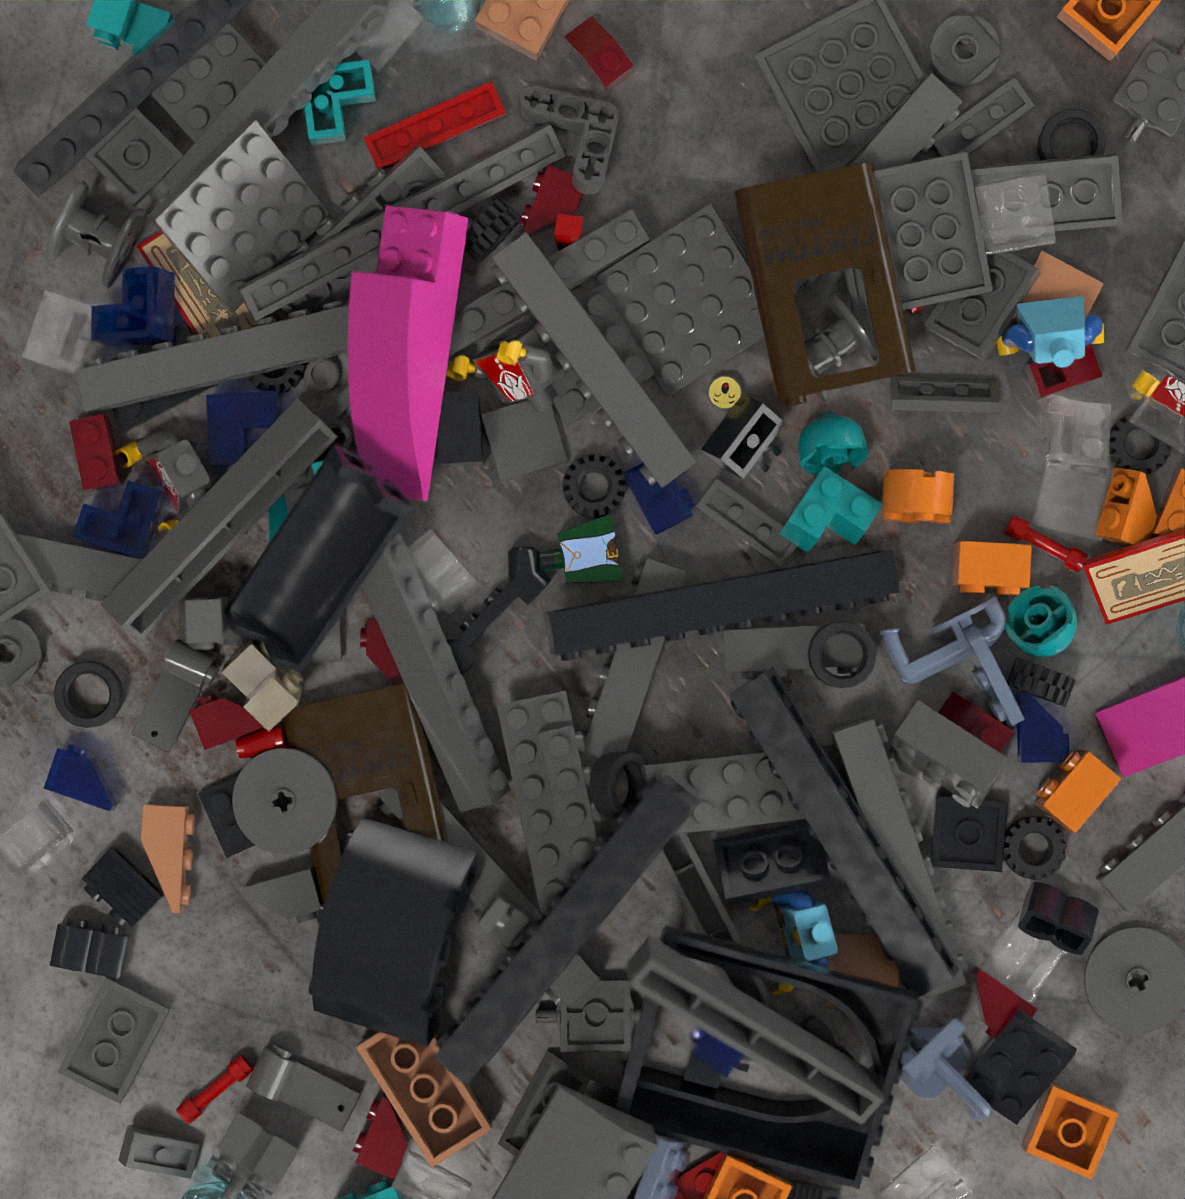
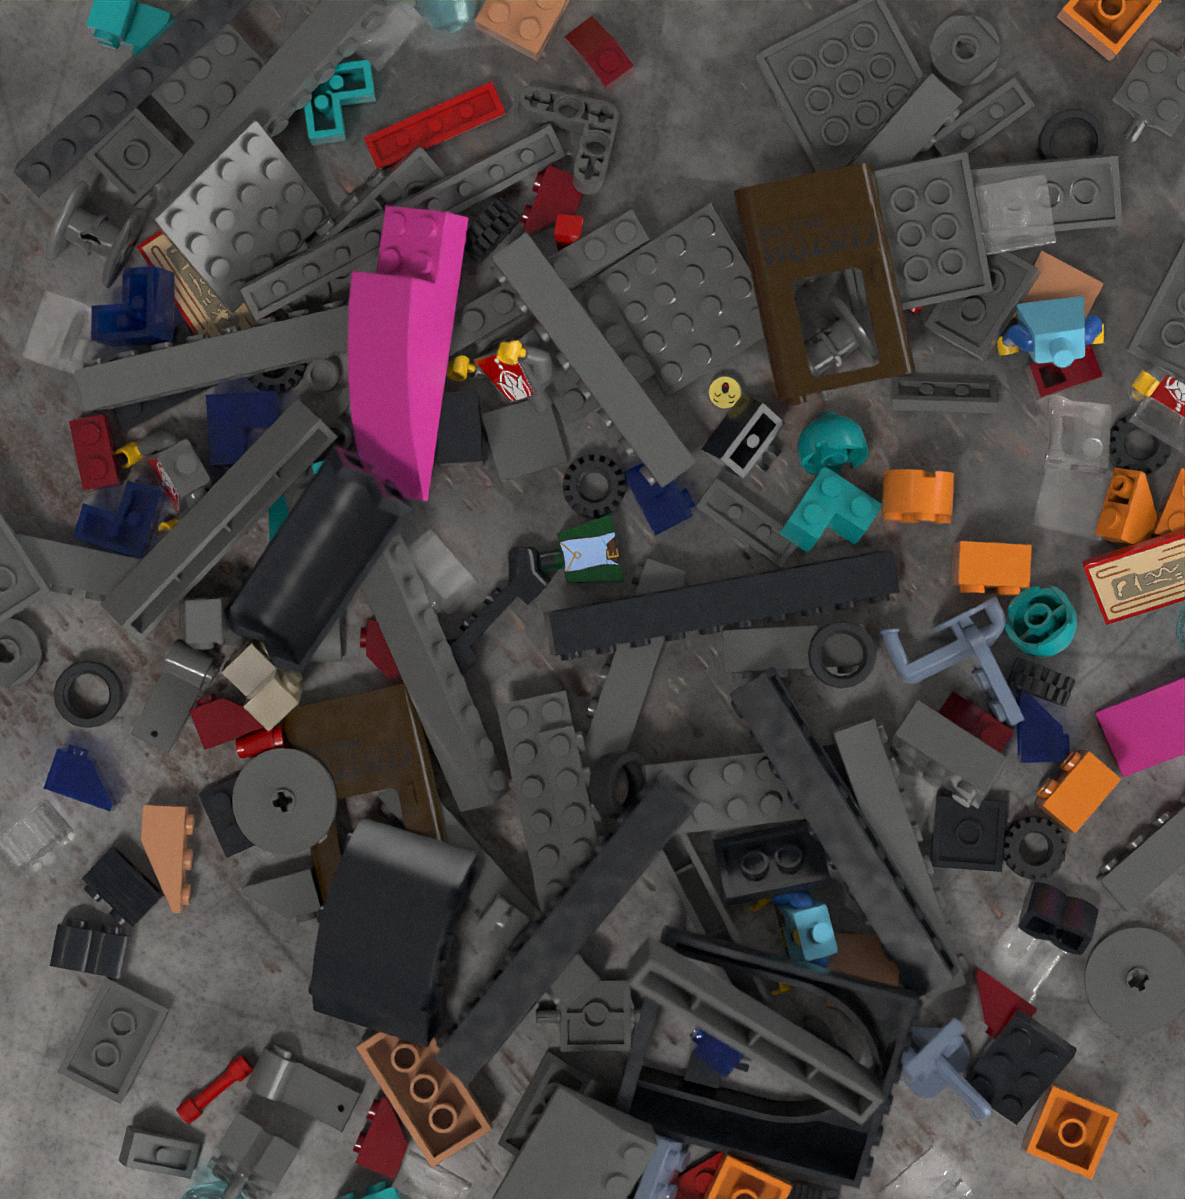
red bar [1004,515,1088,573] -> none

